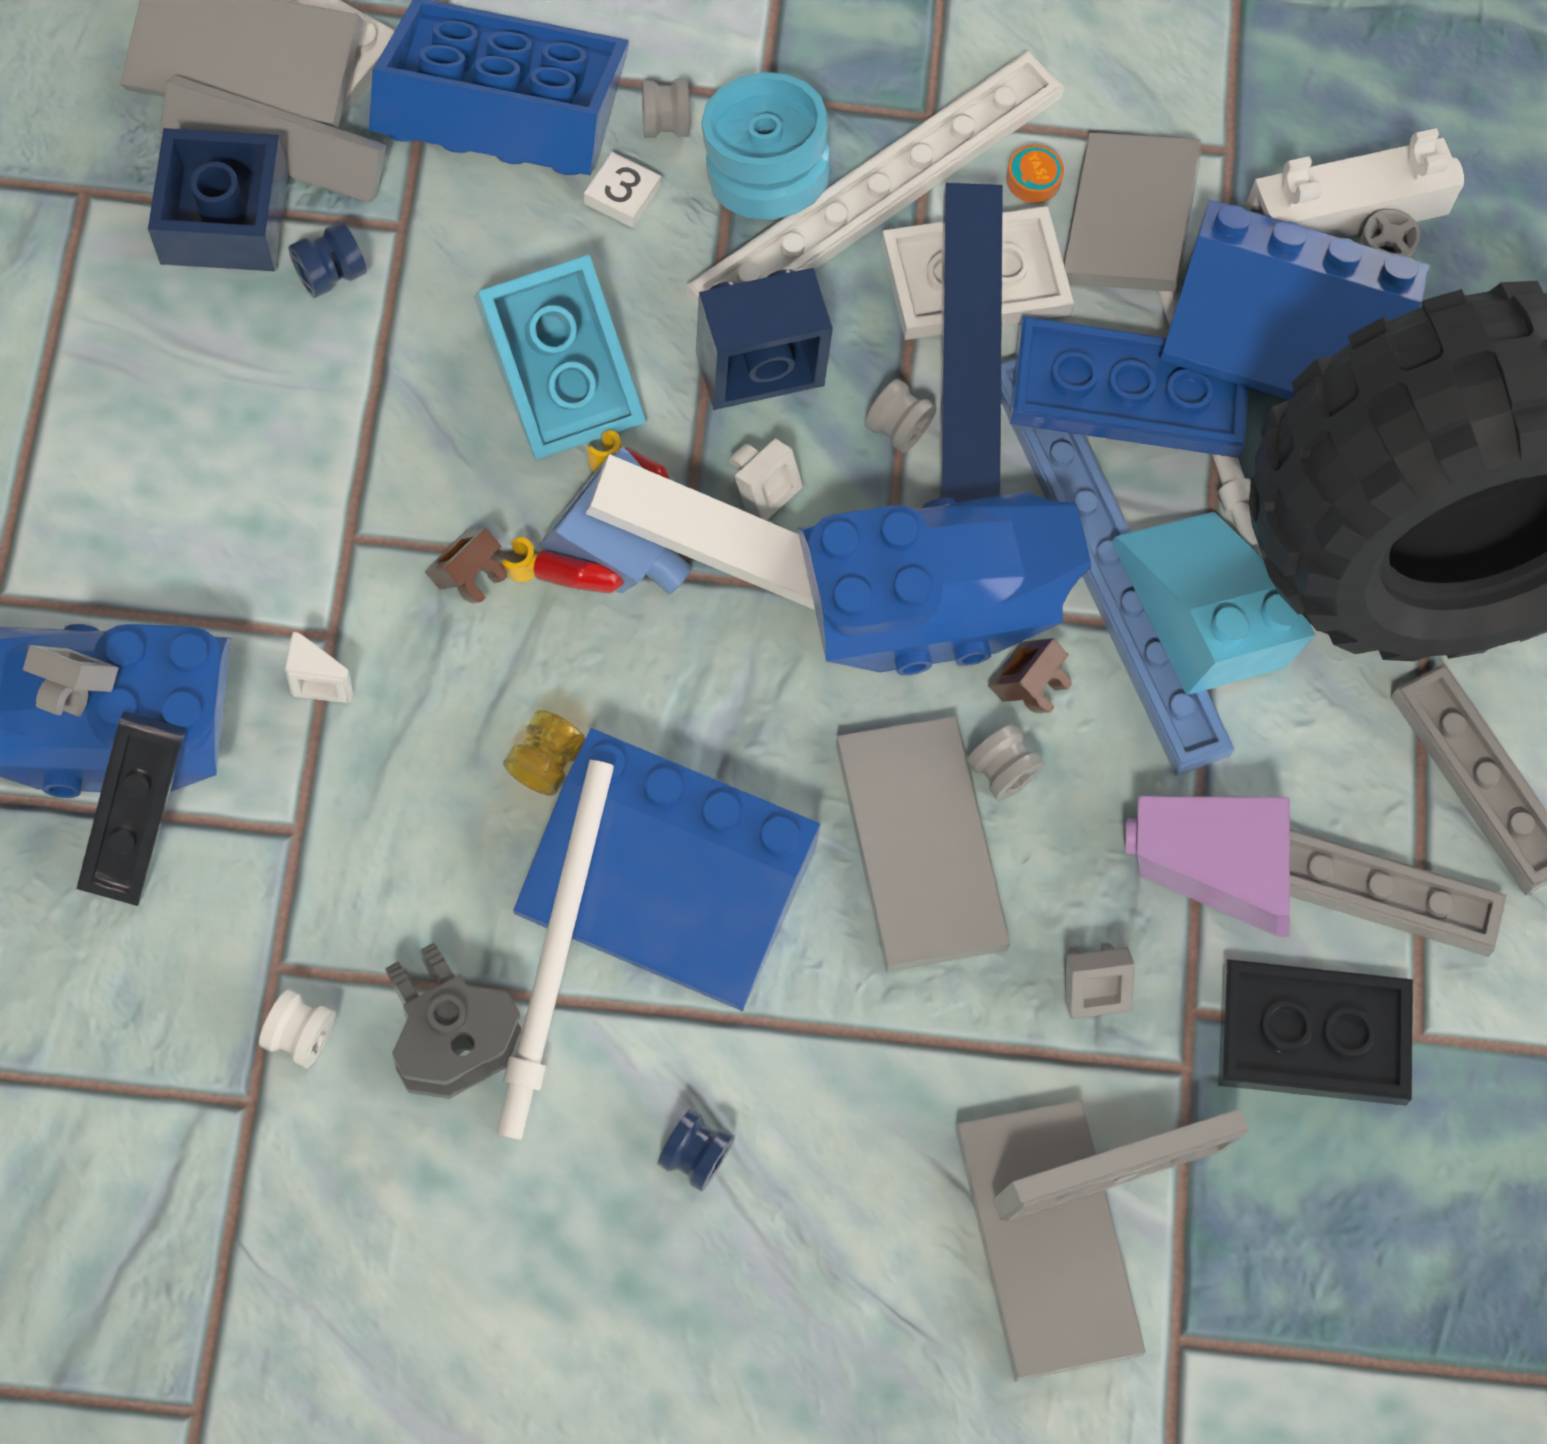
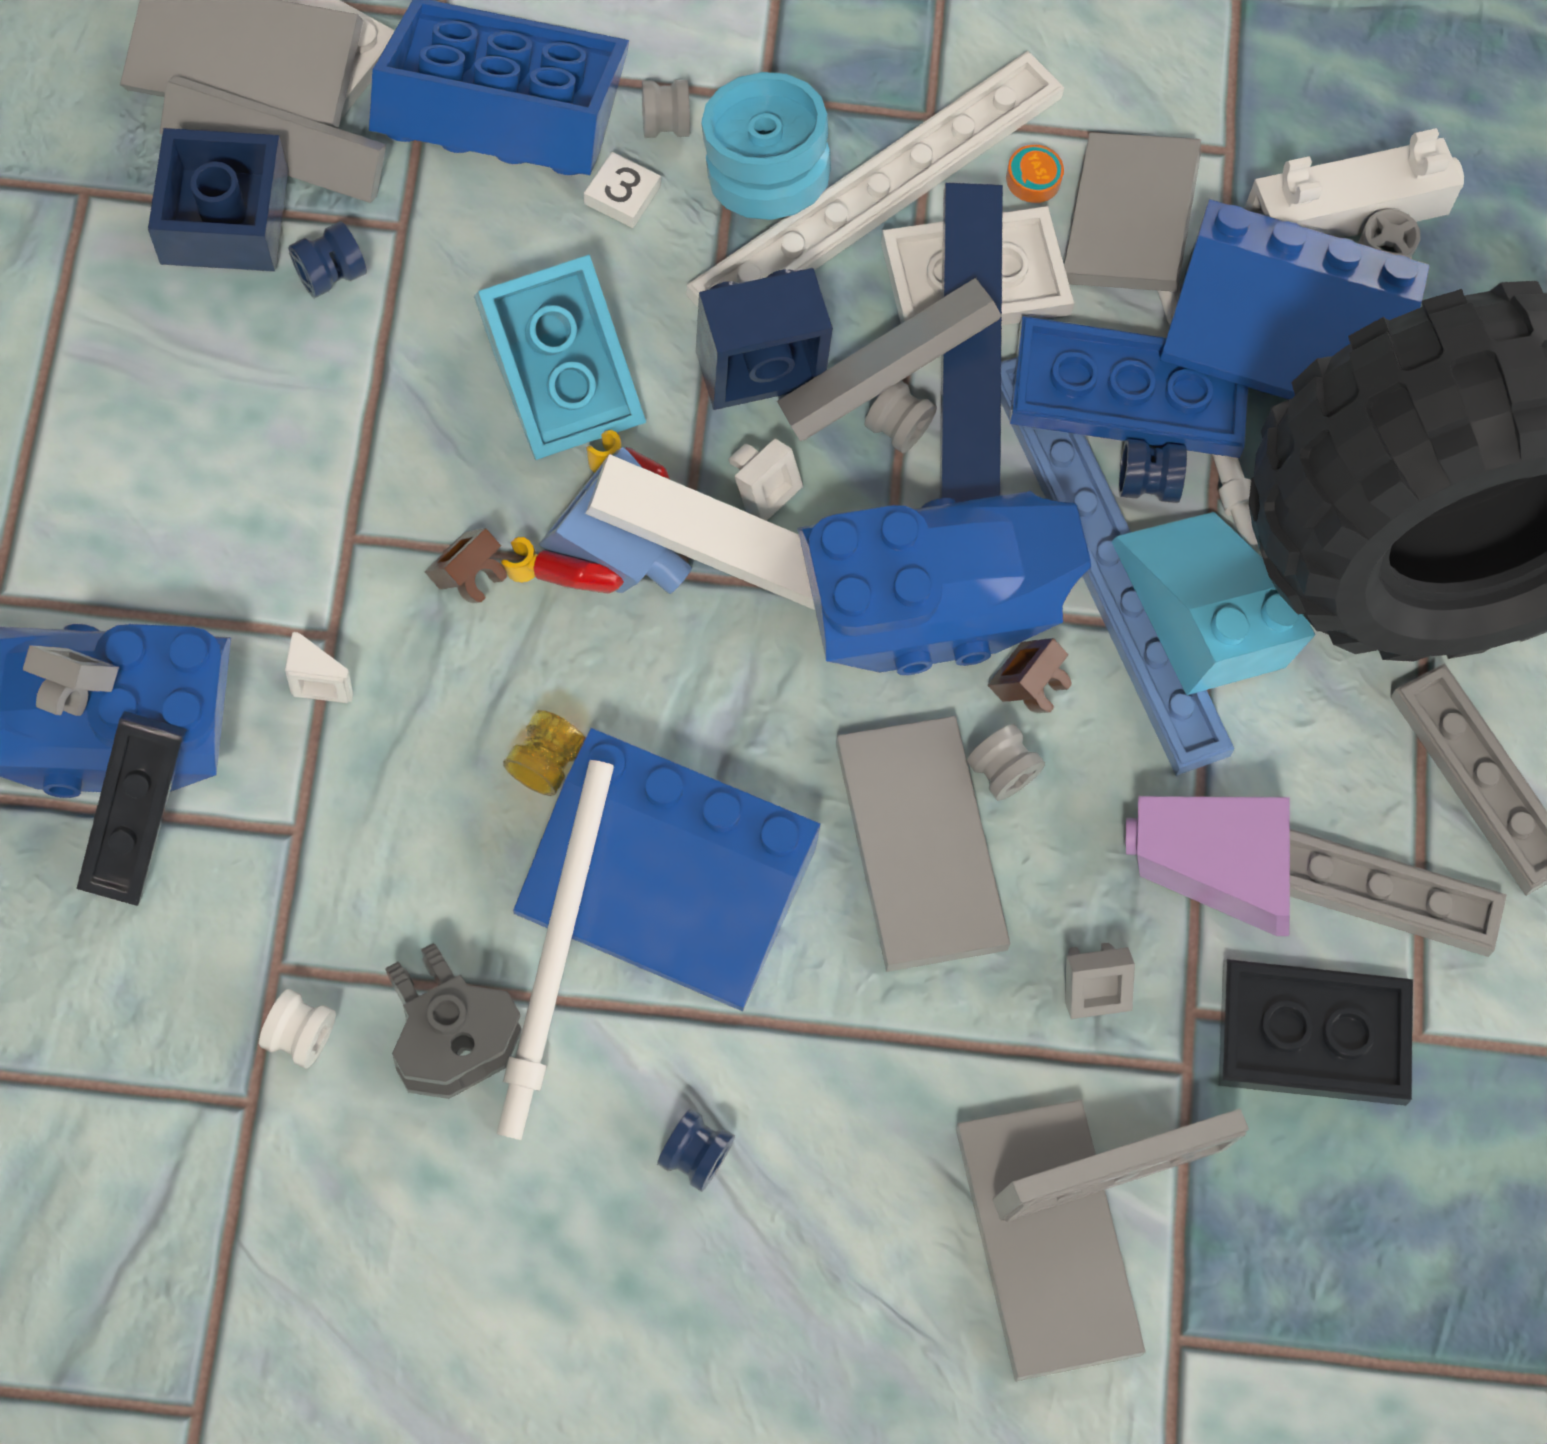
none -> light grey tile [777,278,1002,441]
none -> dark blue wheel [1119,439,1187,504]

